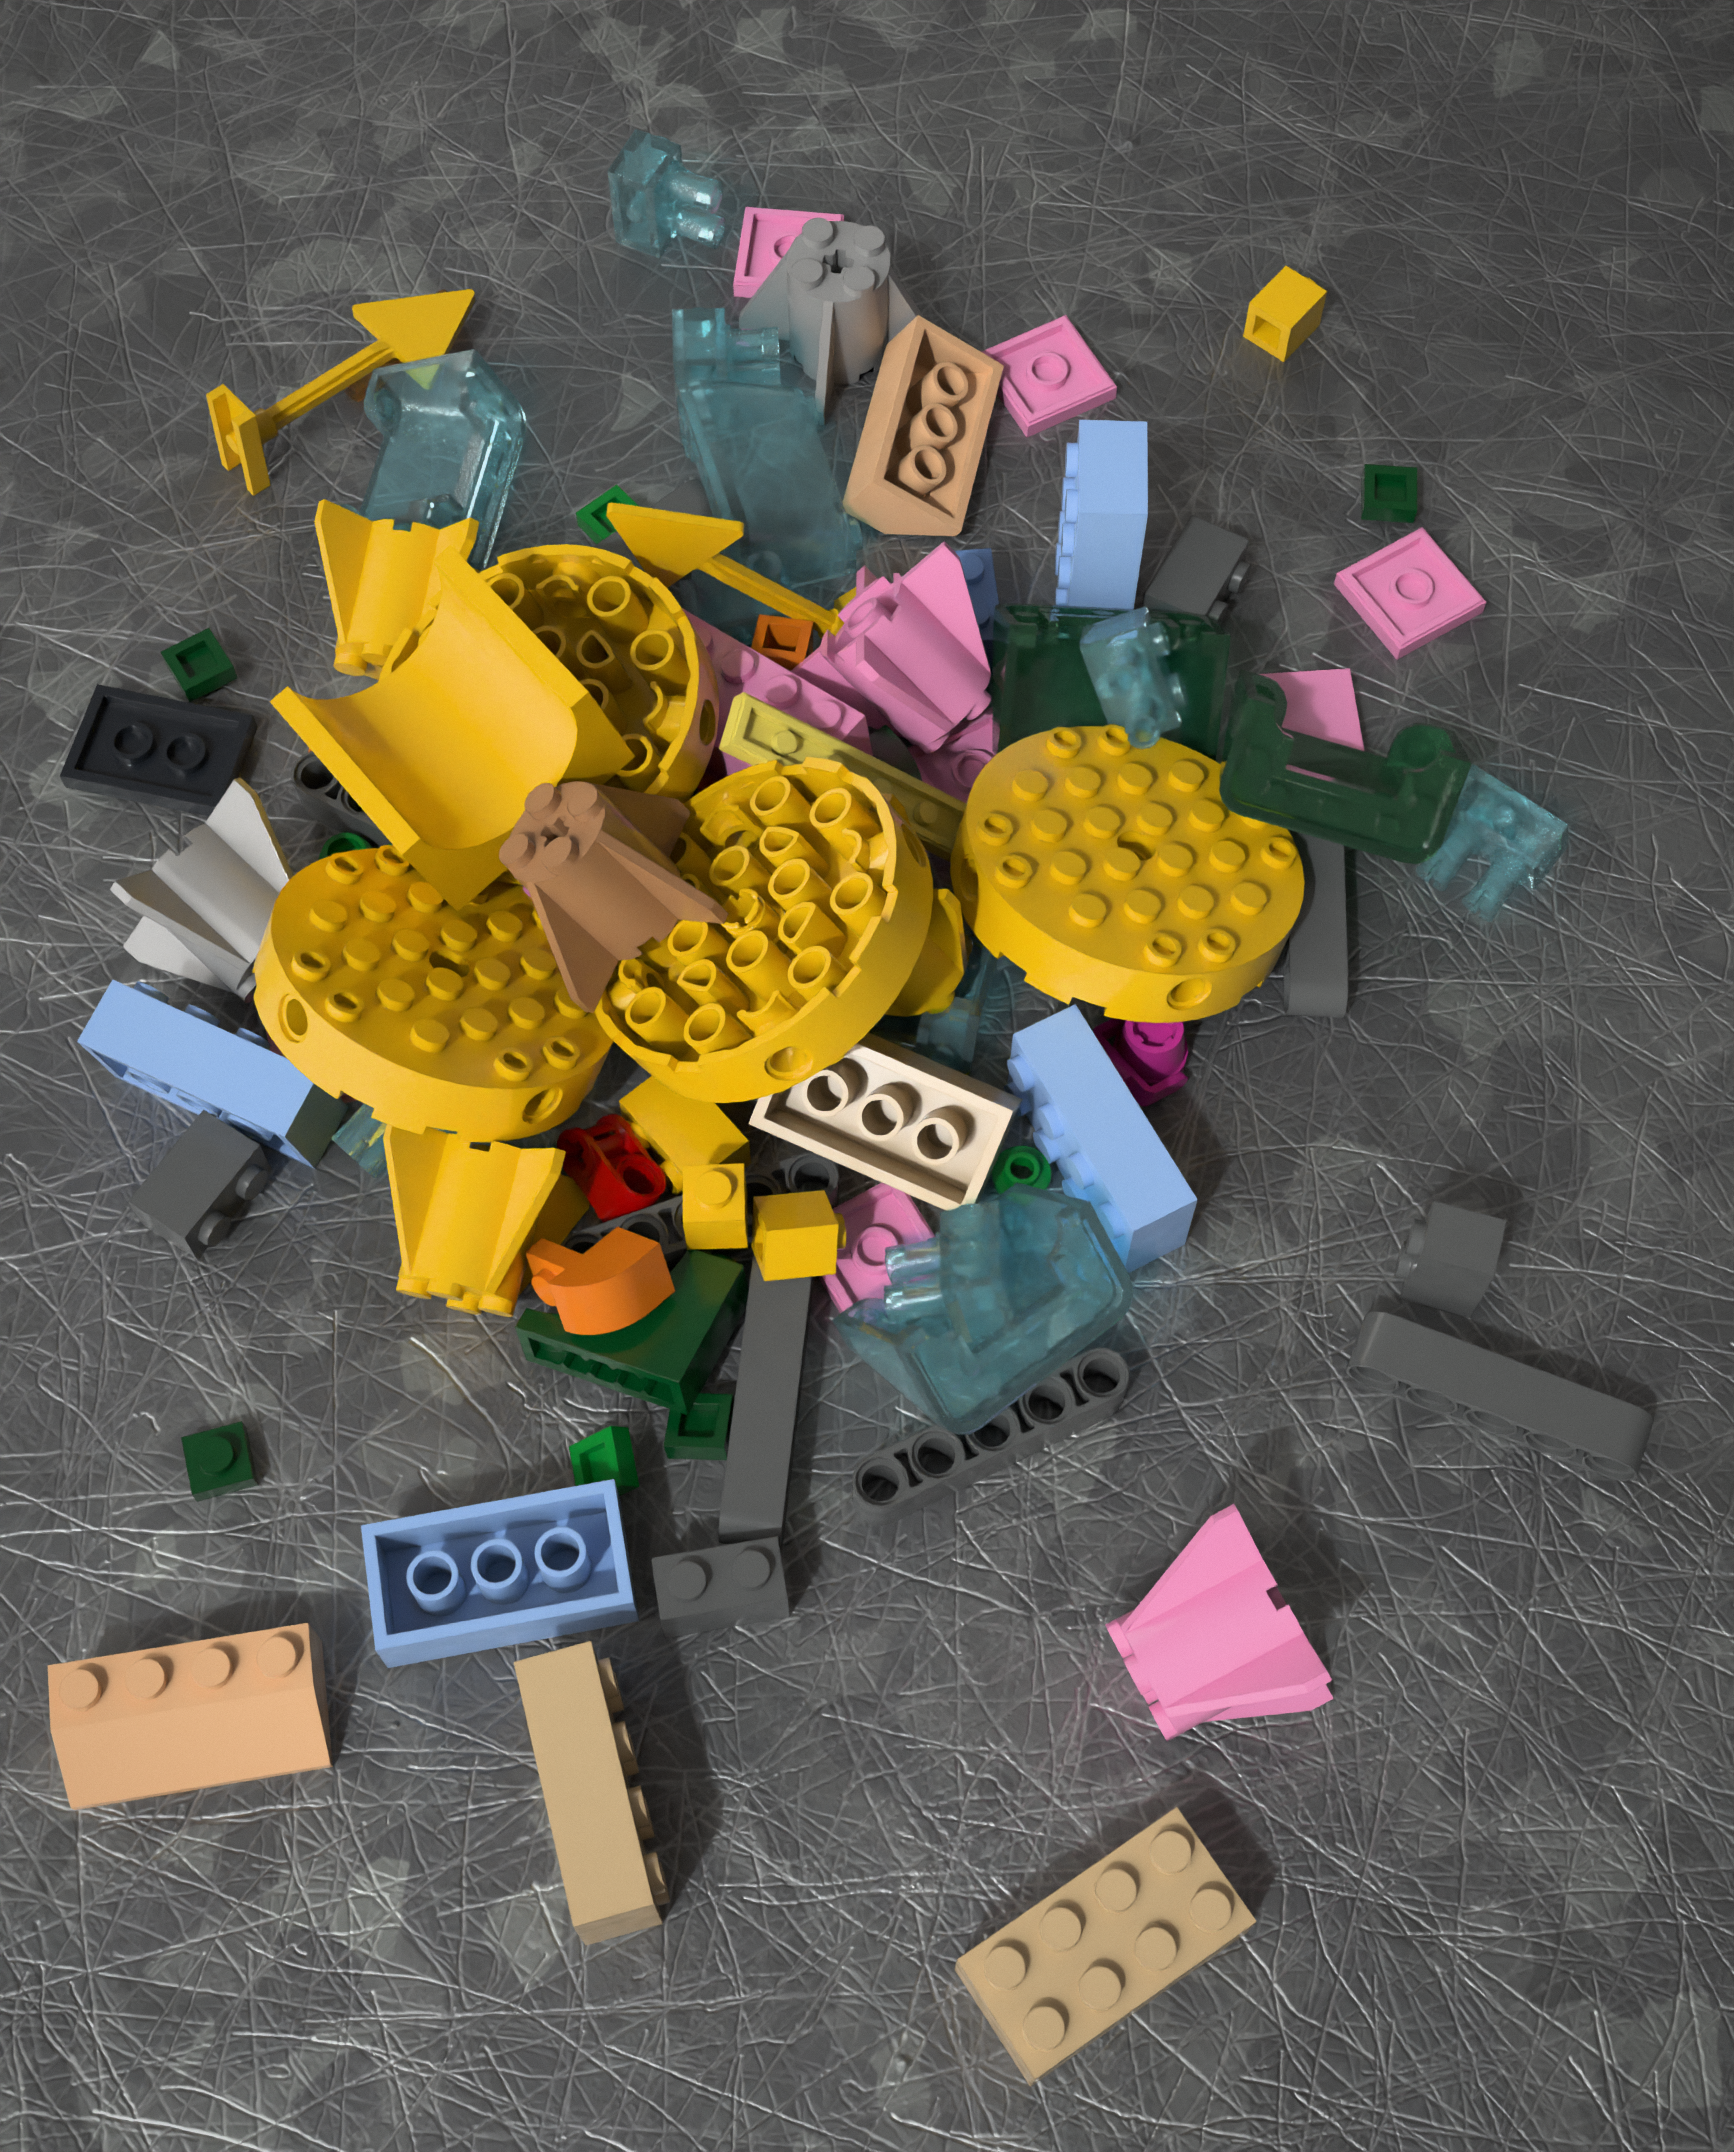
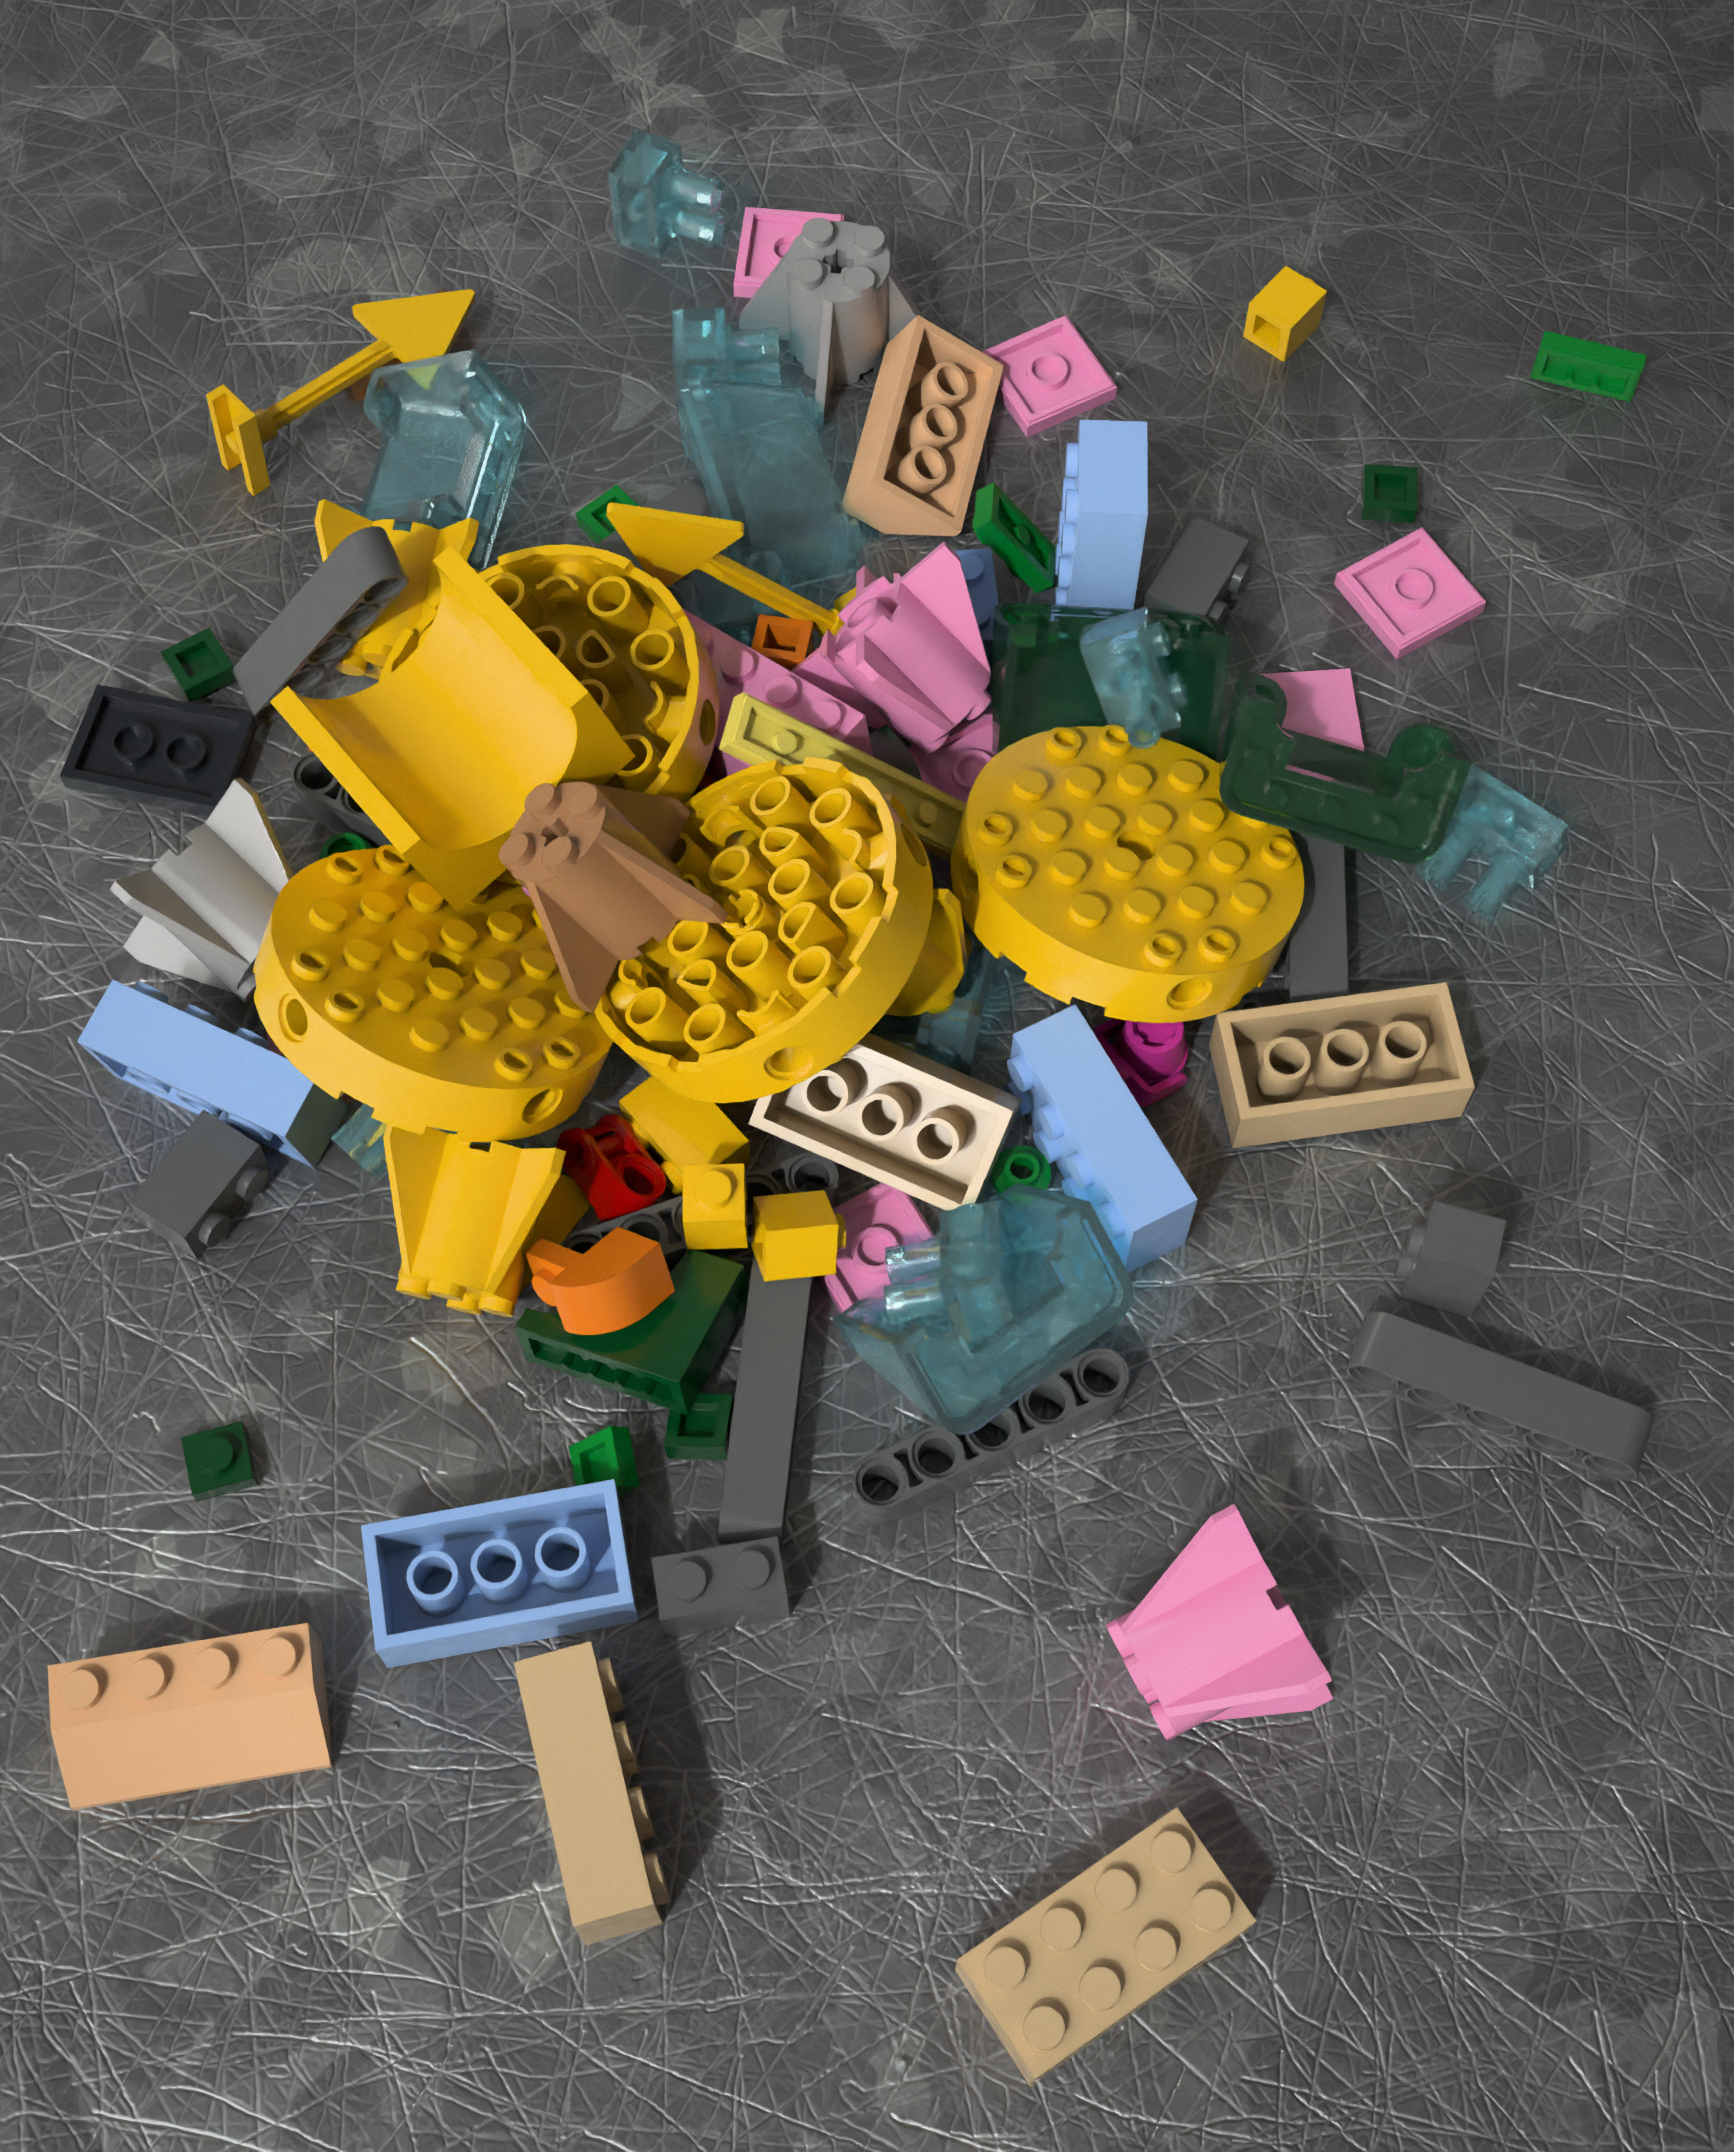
none -> dark grey beam [233,526,409,723]
none -> green plate [972,482,1056,594]
none -> tan brick [1209,982,1475,1148]
none -> green plate [1530,330,1647,402]

